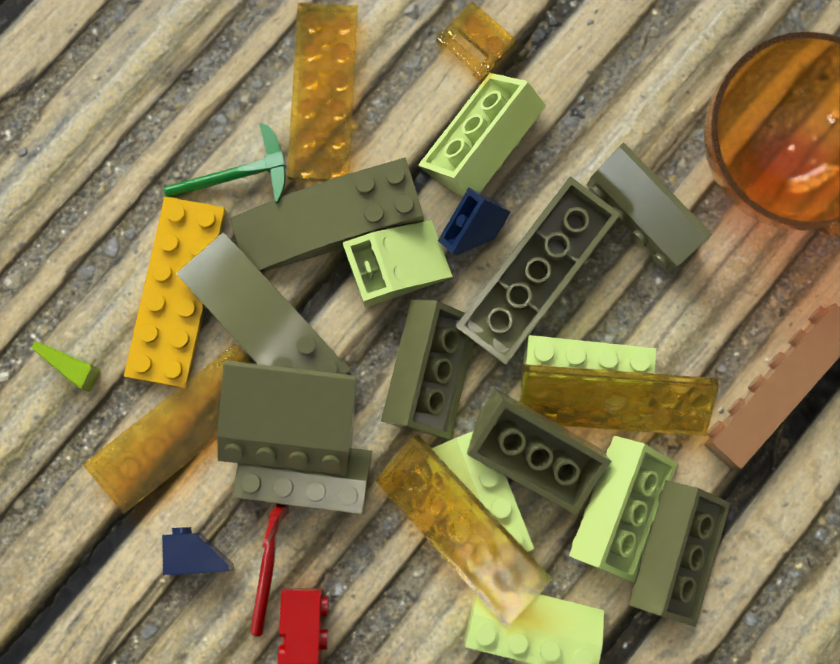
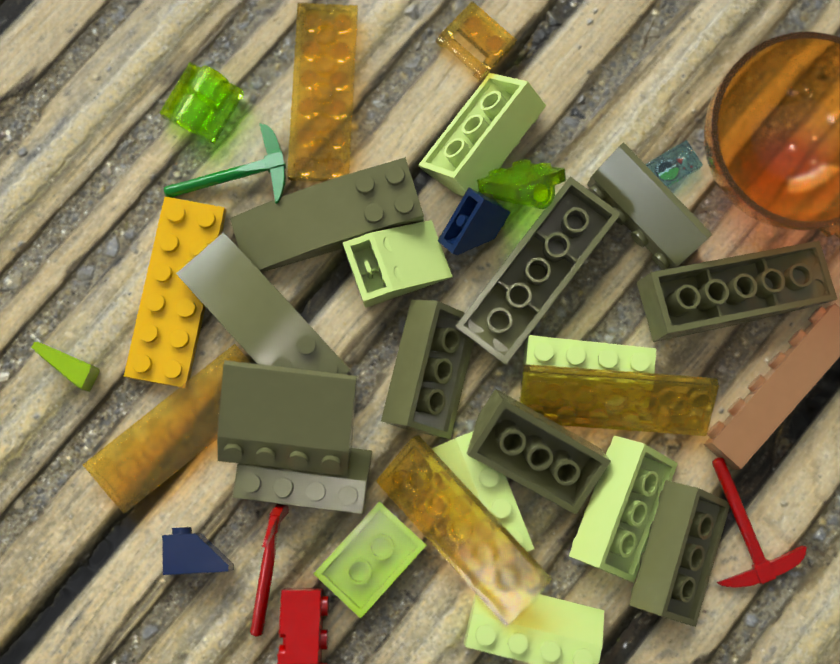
none -> clear neon green plate [159,62,244,144]
none -> lime plate [313,501,427,619]
none -> clear neon green plate [477,159,566,209]
none -> olive slope [637,241,837,342]
none -> clear light blue tile [645,140,703,188]
none -> red piece [712,457,807,588]

